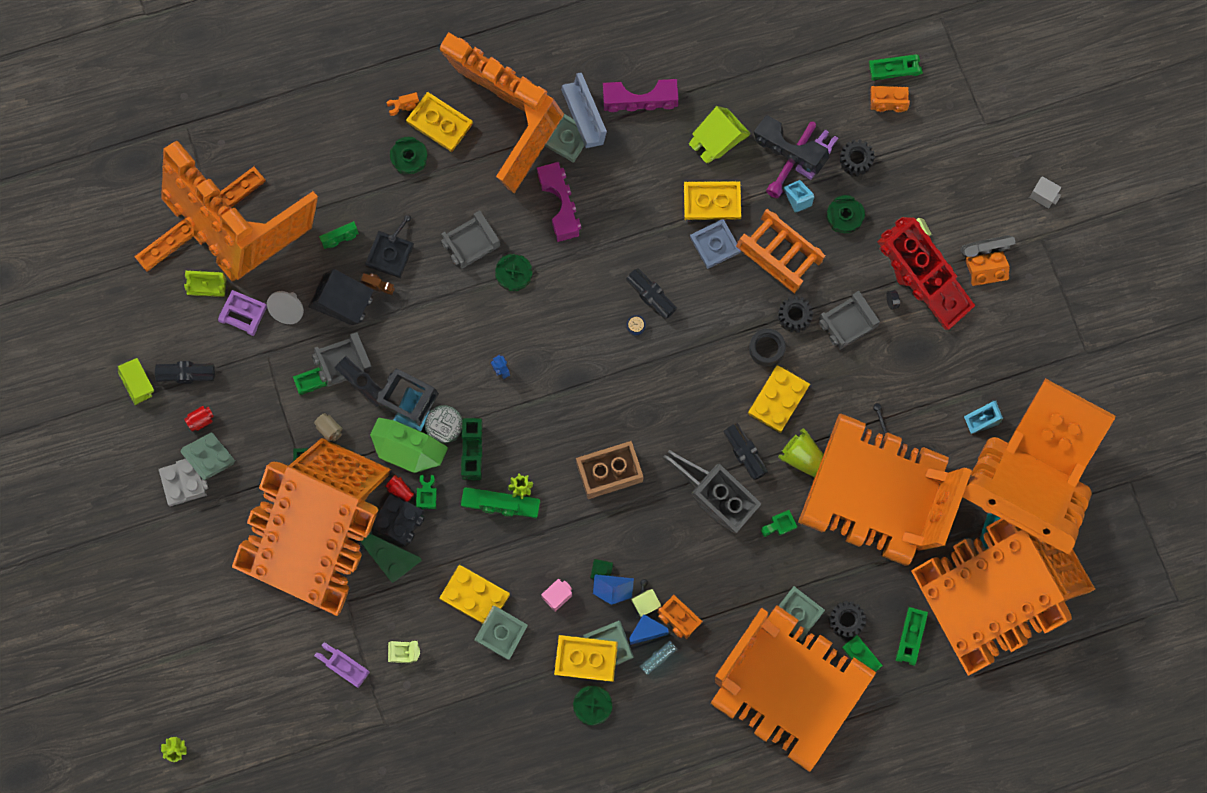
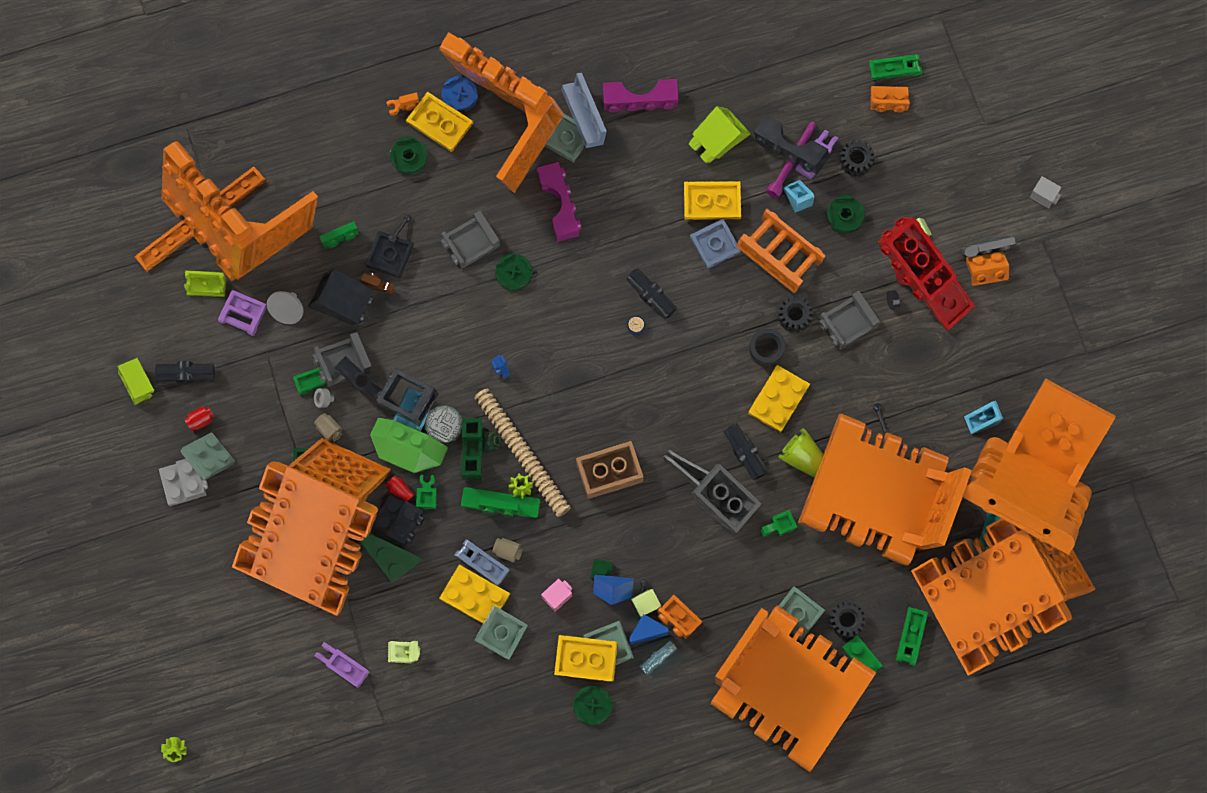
none -> light grey tile [314,388,334,408]
none -> blue tile [441,76,478,112]
none -> sand blue plate [454,539,510,586]
none -> tan piece [475,389,571,517]
none -> clear green plate [482,431,501,452]
none -> dark tan brick [492,538,523,562]

